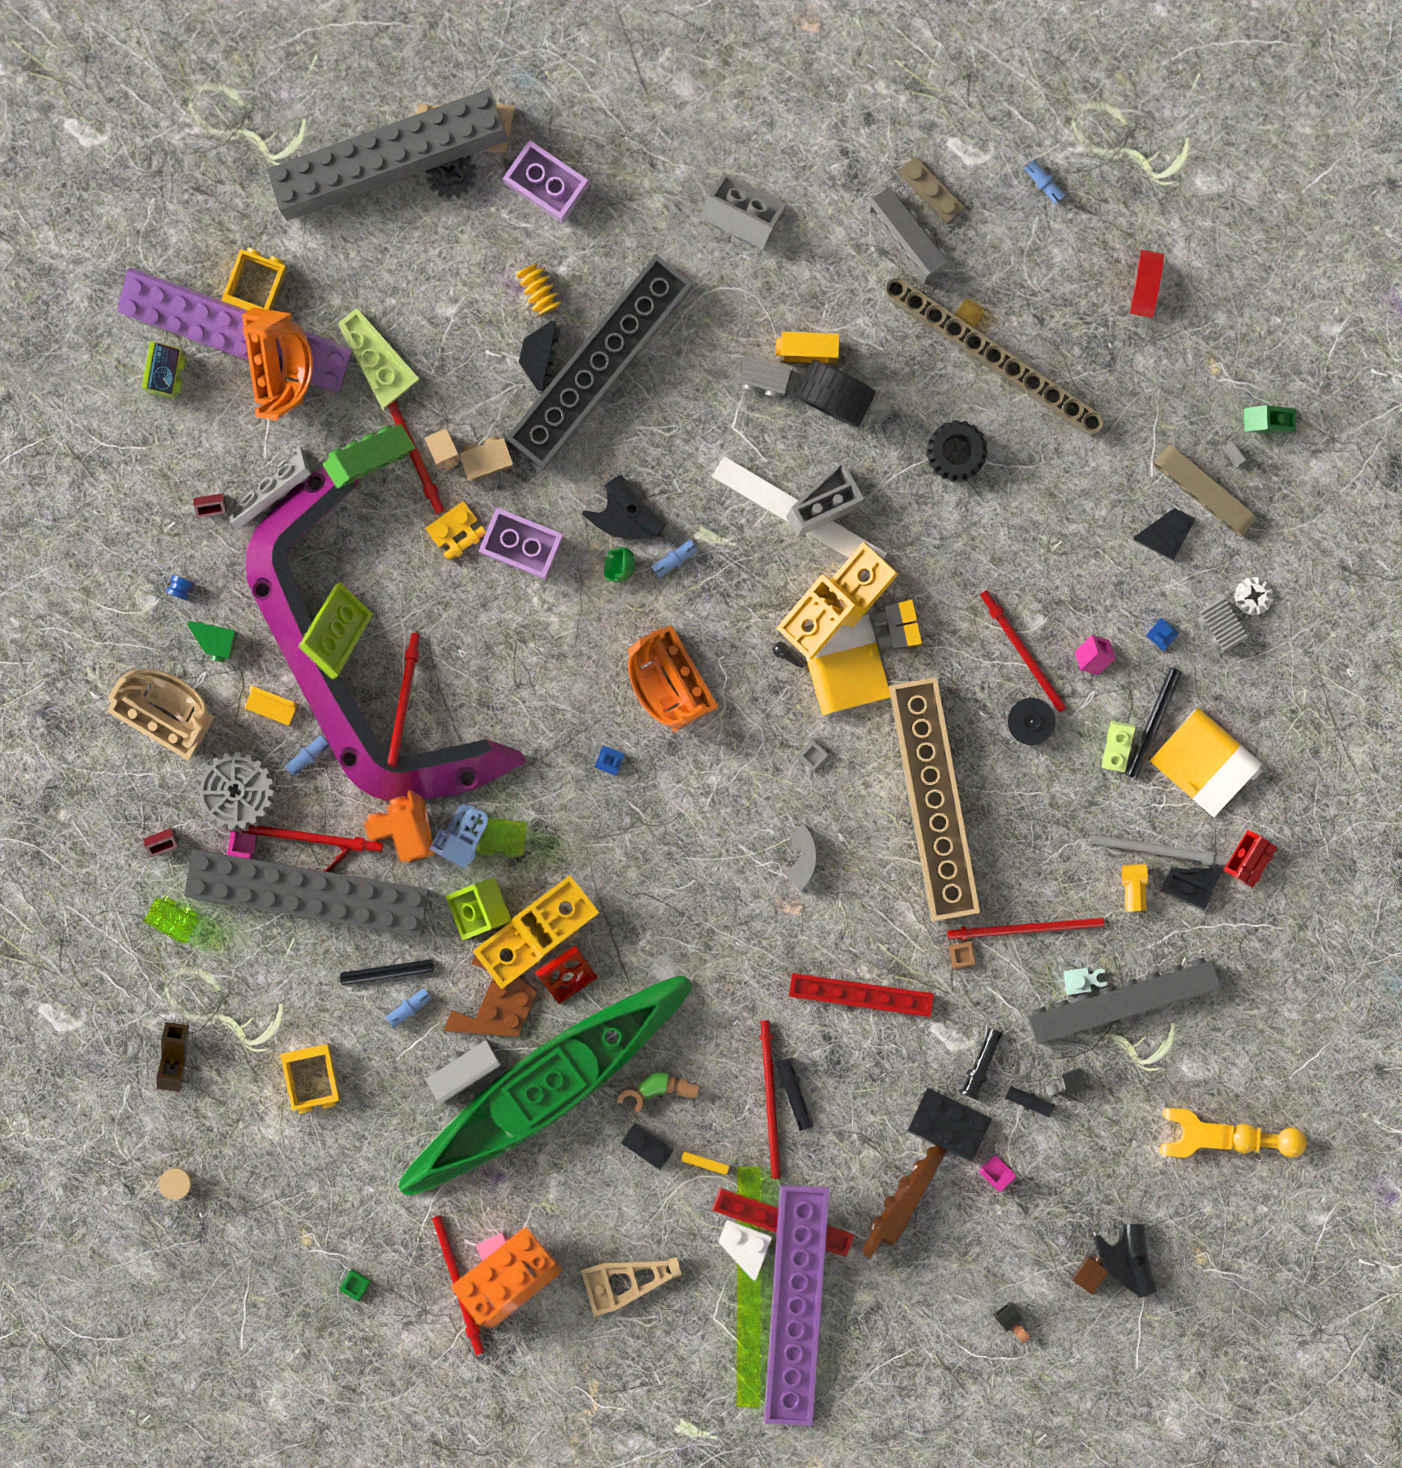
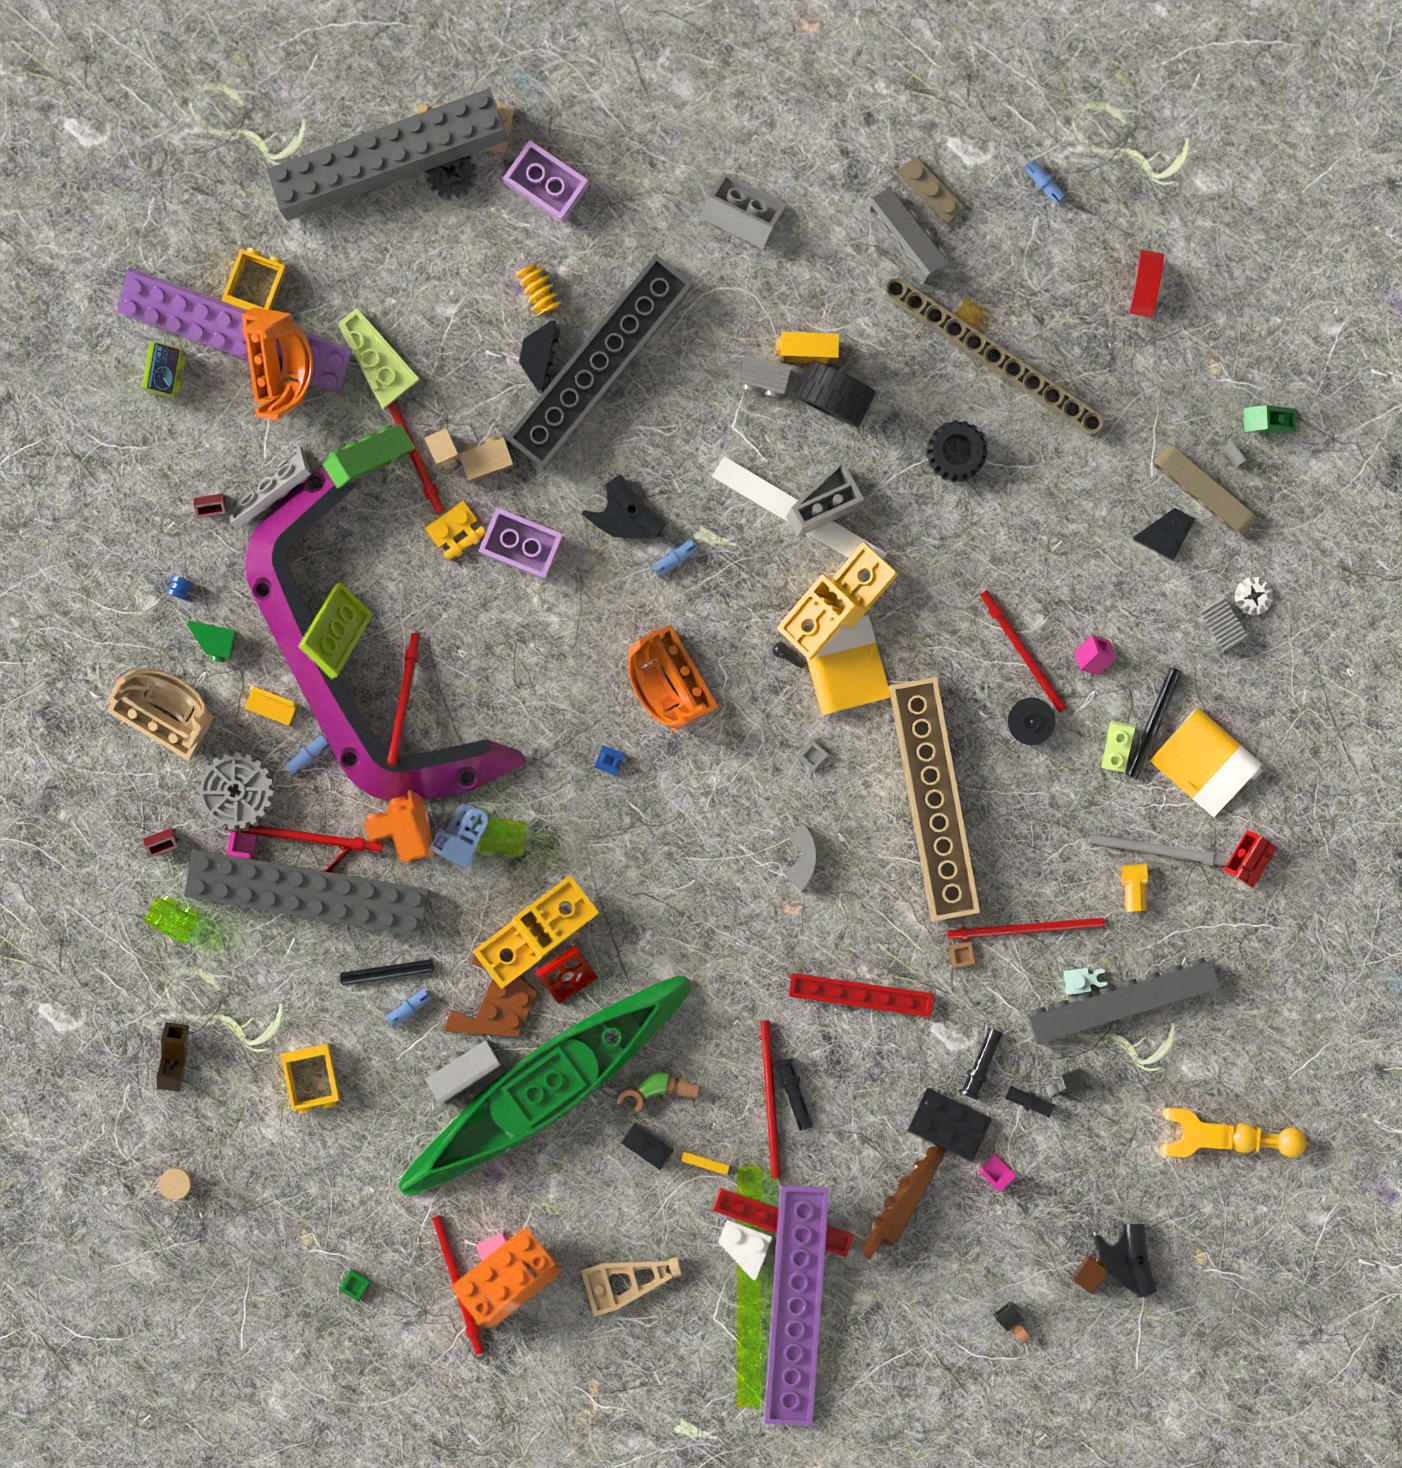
lime slope [445,877,512,941] -> none
green hair [604,547,636,583] -> none
dark grey hips [872,600,922,650] -> none
blue tile [1145,618,1179,651] -> none
black wing [1160,867,1223,911] -> none

